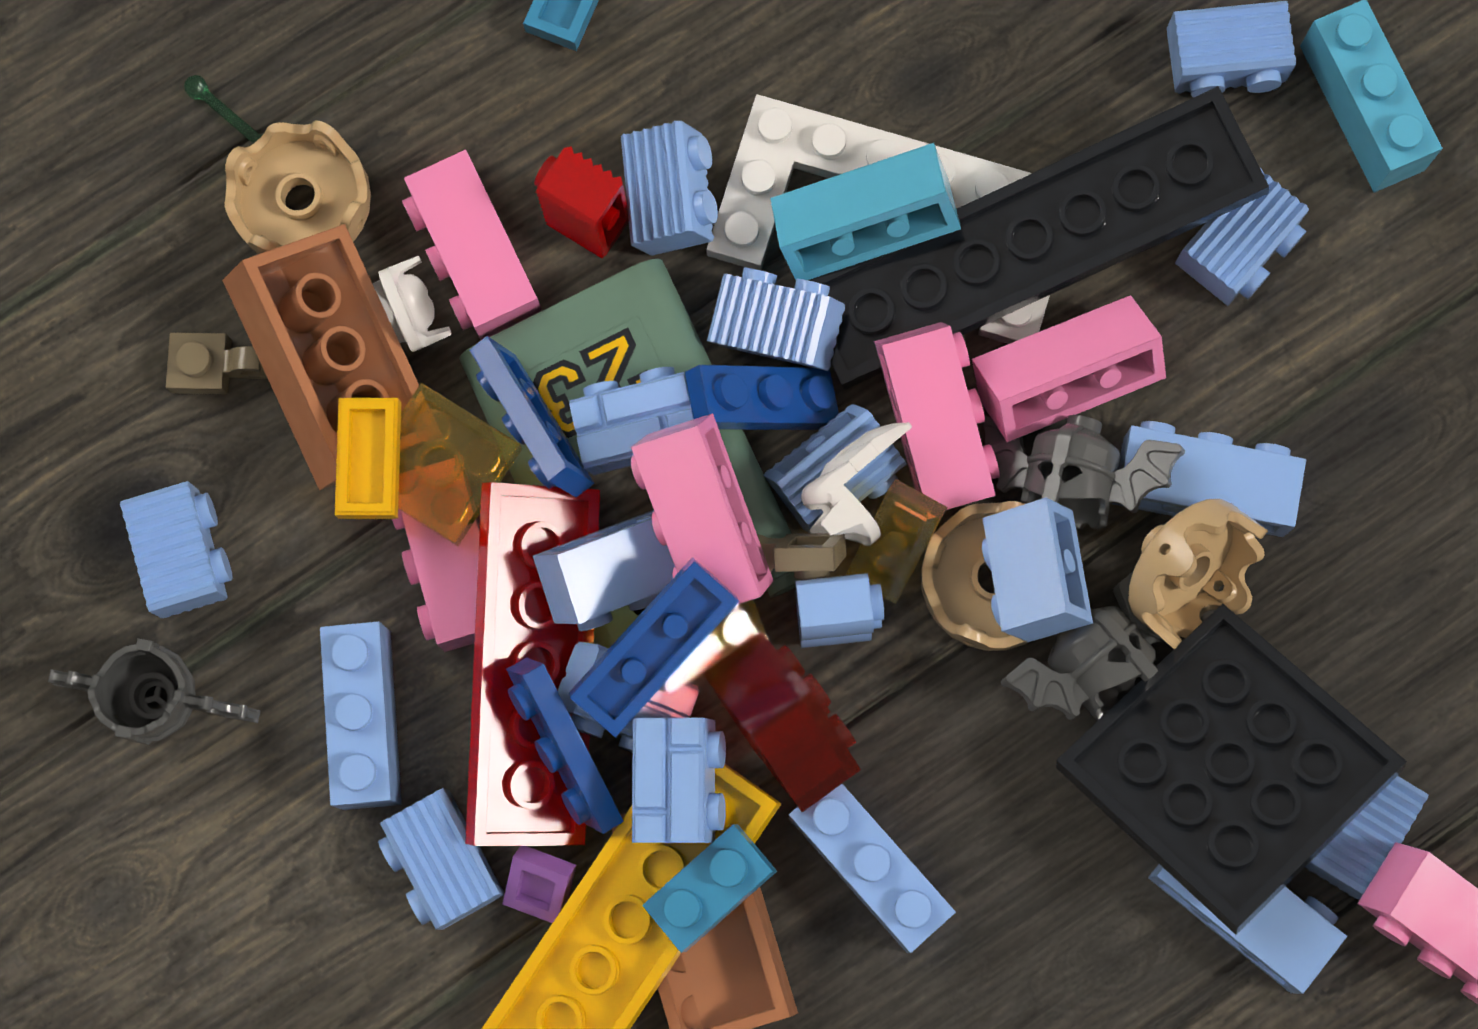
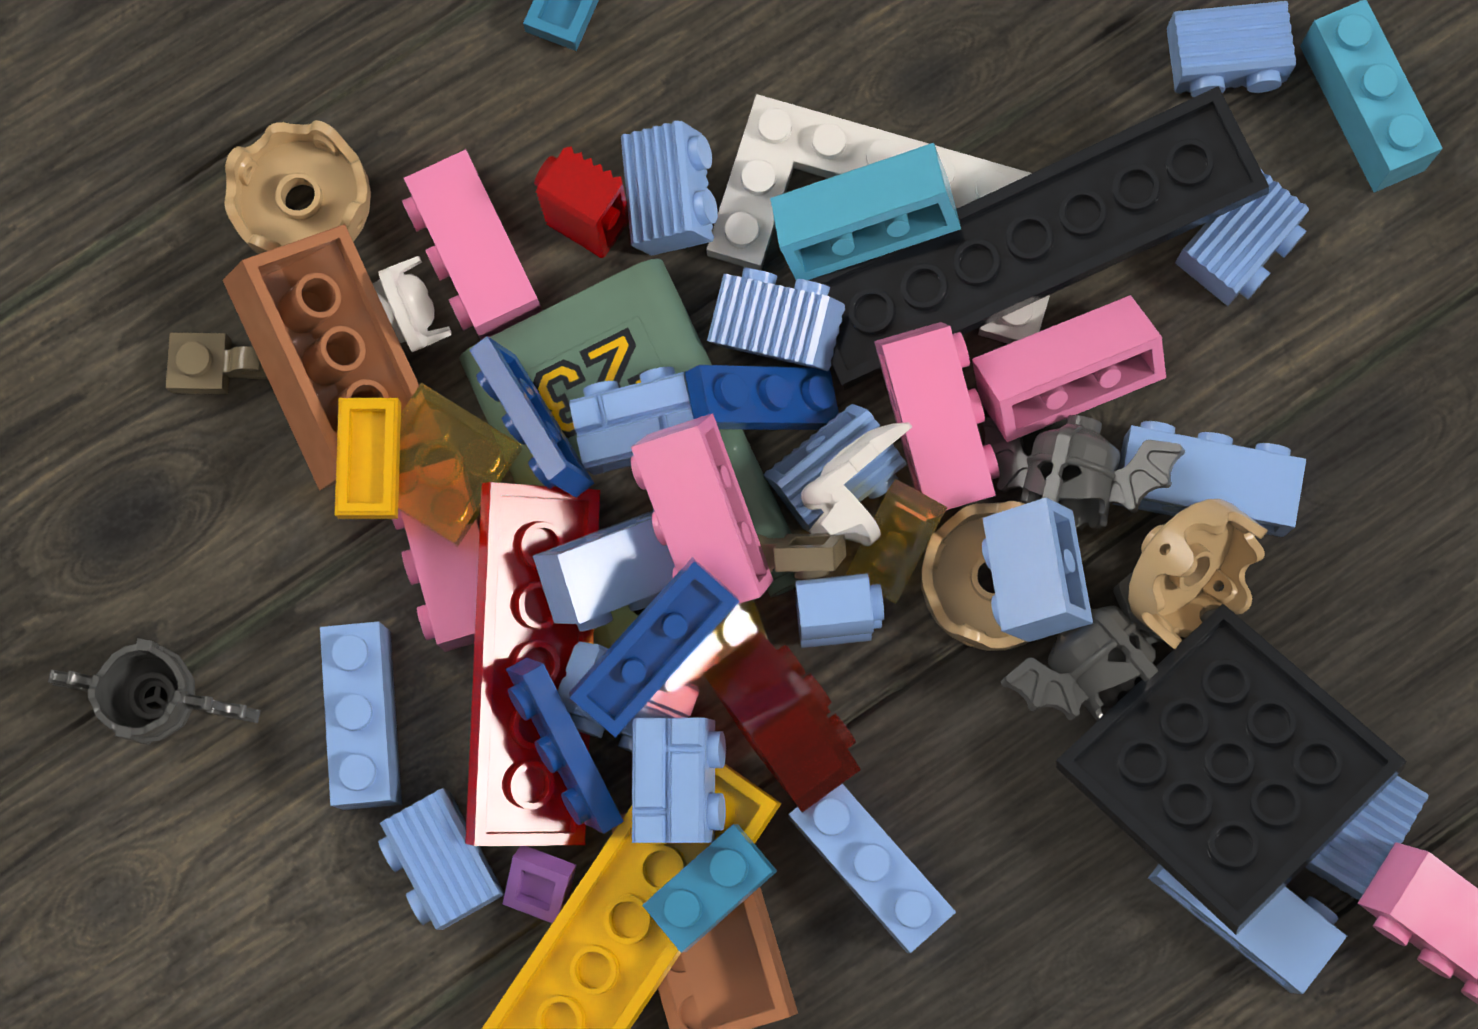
light blue brick [120,481,232,618] -> none
clear green hinge [184,75,263,144] -> none

